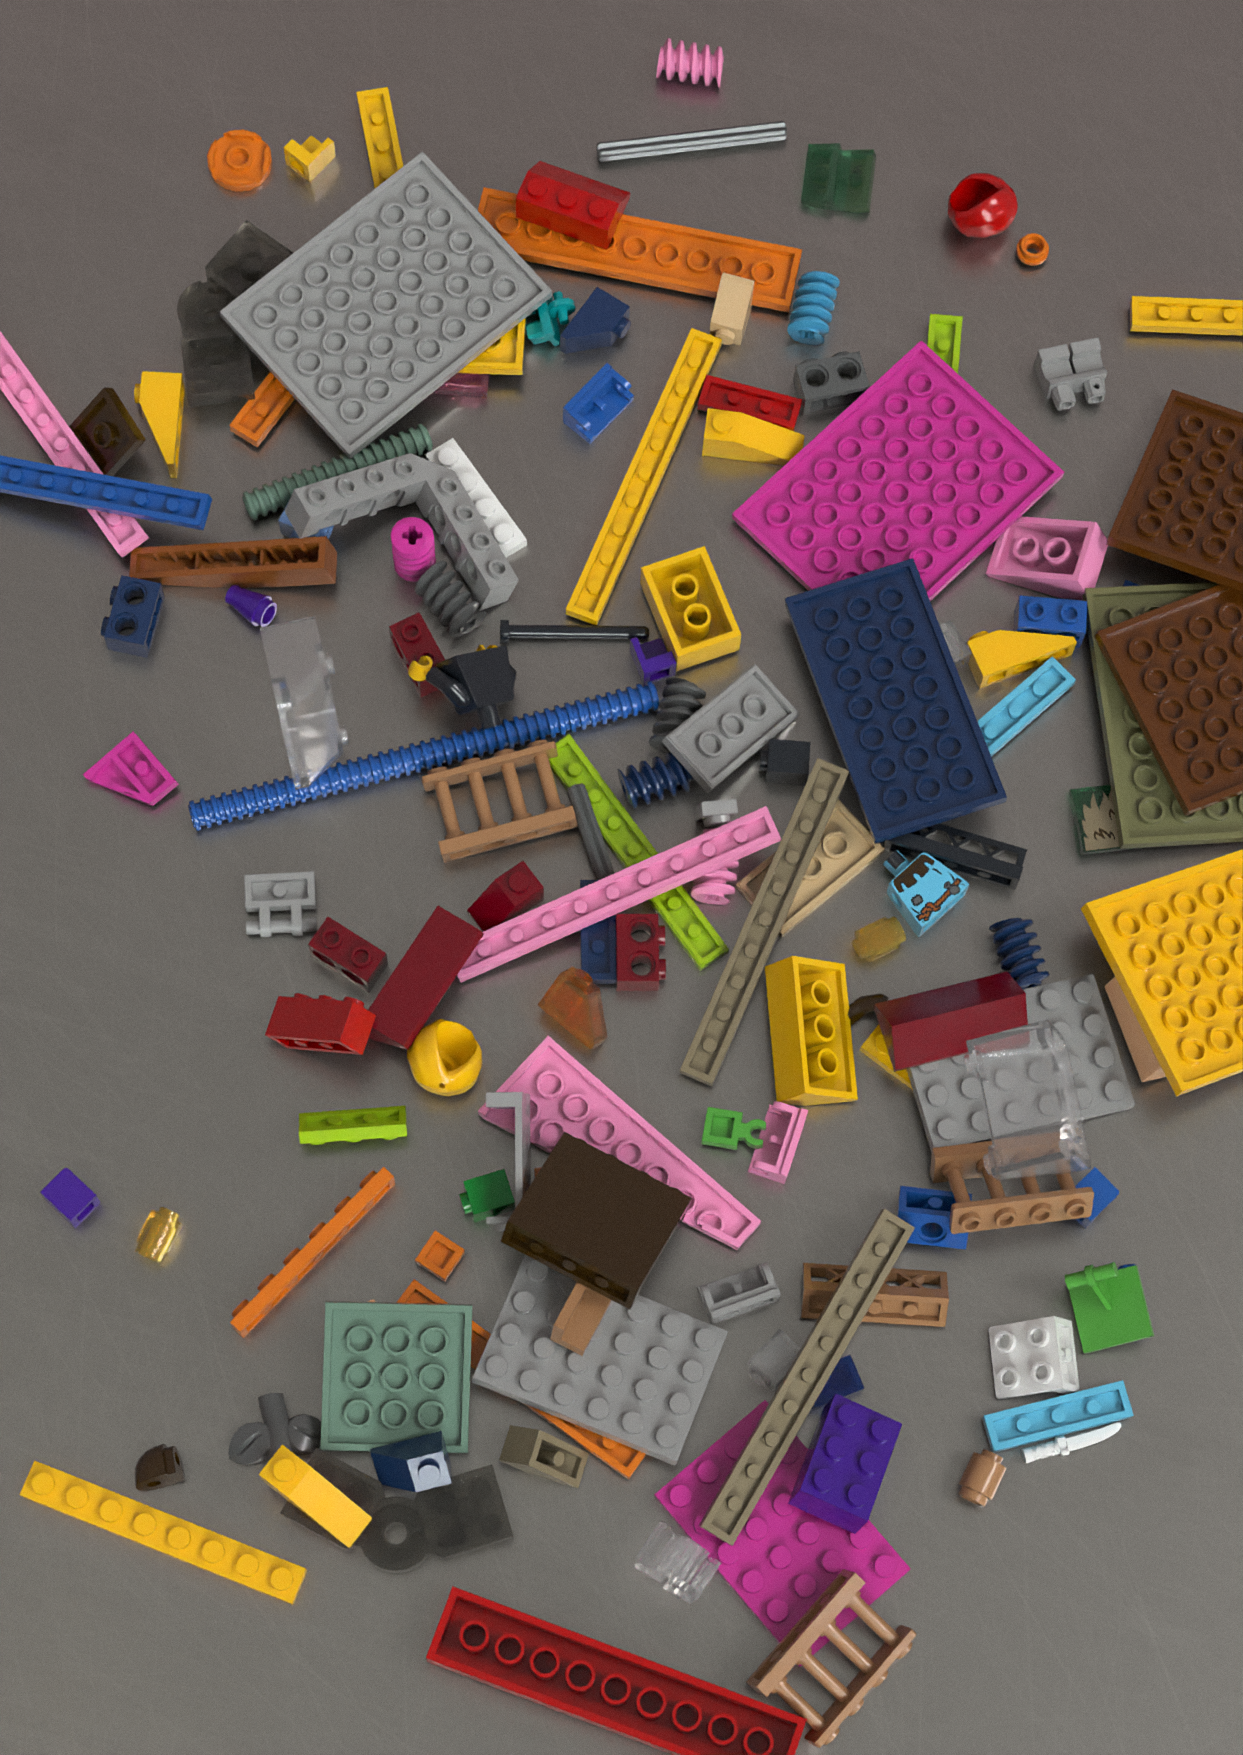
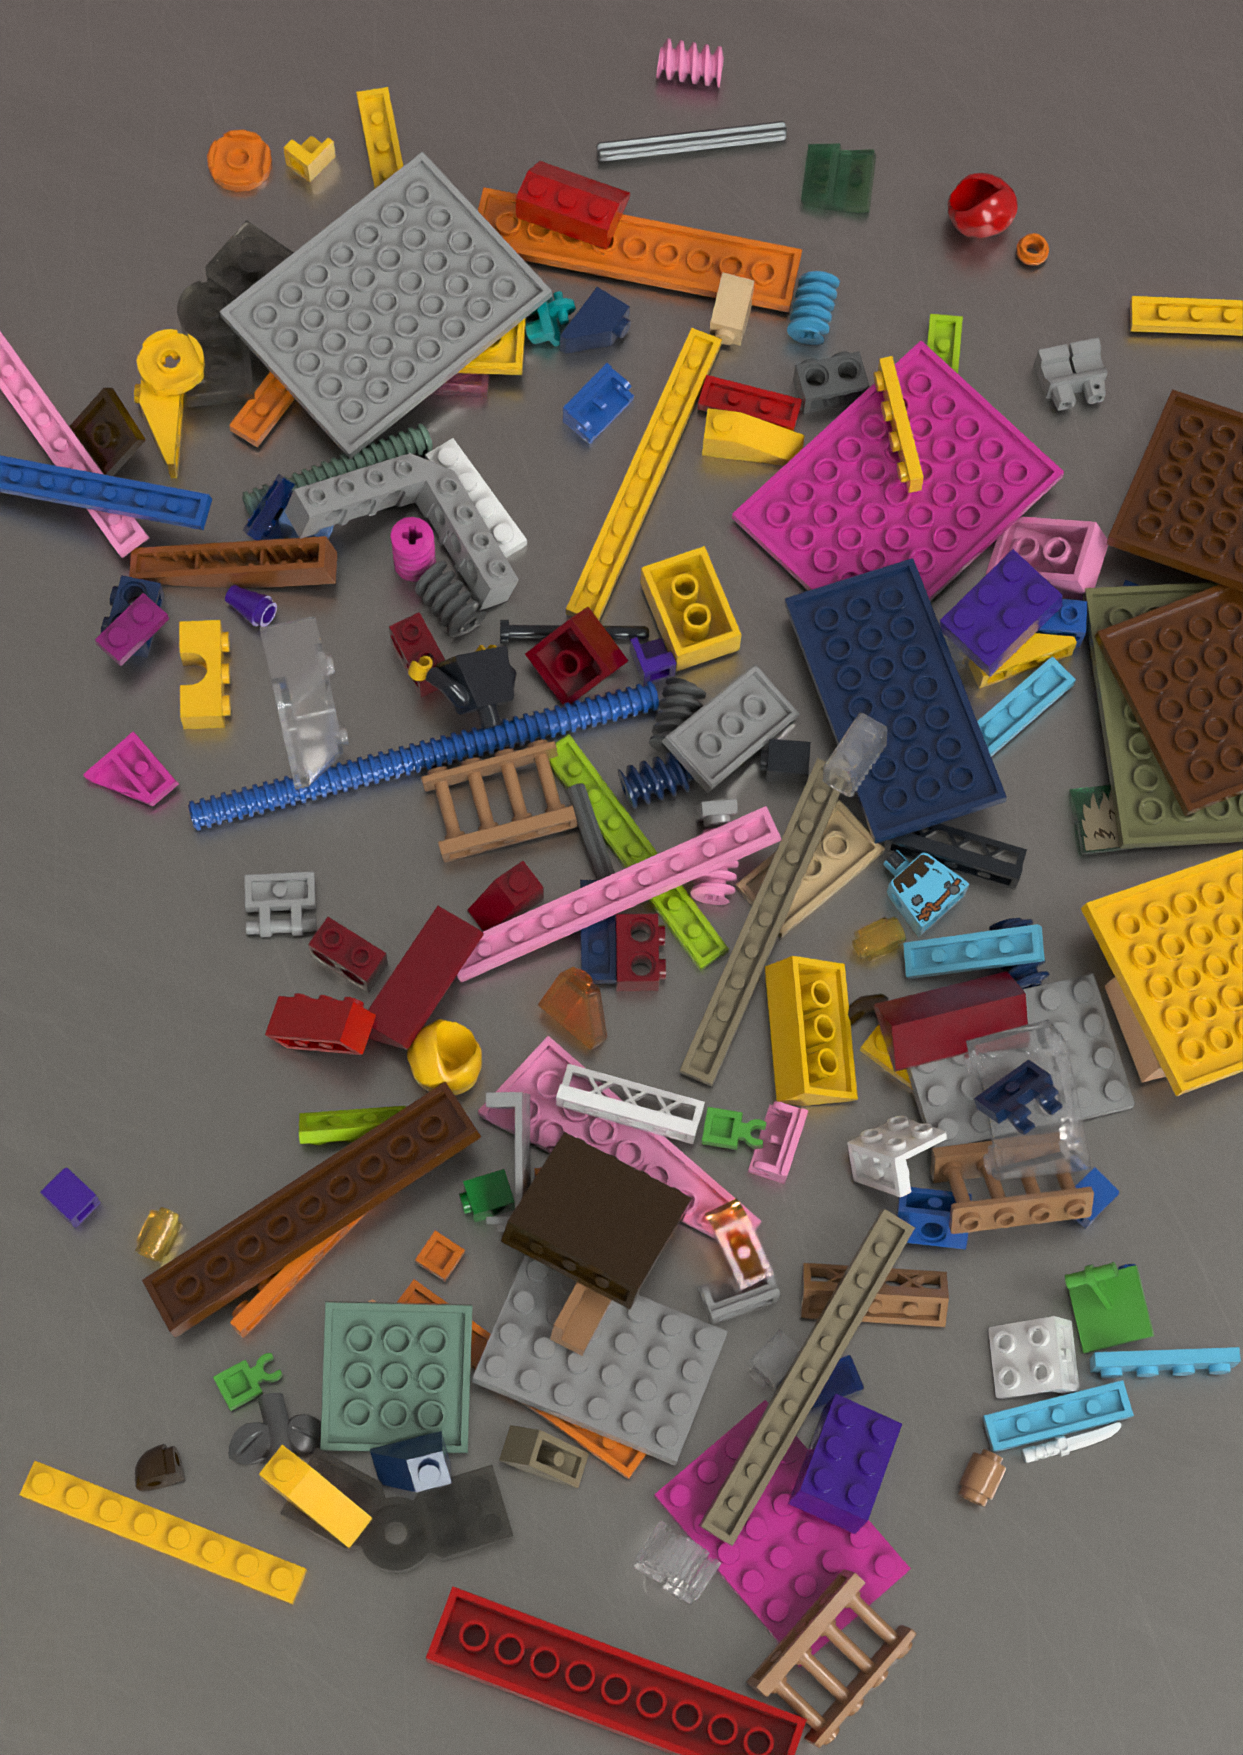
none -> magenta plate [95,593,169,666]
none -> yellow plate [137,329,205,397]
none -> reddish brown plate [142,1082,481,1338]
none -> yellow arch [179,620,231,729]
none -> bright green plate [213,1353,283,1411]
none -> clear blue plate [243,473,295,540]
none -> dark red slope [525,606,629,706]
none -> white fence [556,1064,705,1144]
none -> clear orange slope [705,1198,774,1290]
none -> clear brick [823,712,888,797]
none -> white bracket [847,1116,947,1198]
none -> yellow plate [873,356,924,493]
none -> medium azure plate [903,924,1045,979]
none -> dark purple brick [940,549,1062,677]
none -> dark blue plate [974,1059,1063,1135]
none -> medium azure plate [1089,1347,1241,1378]

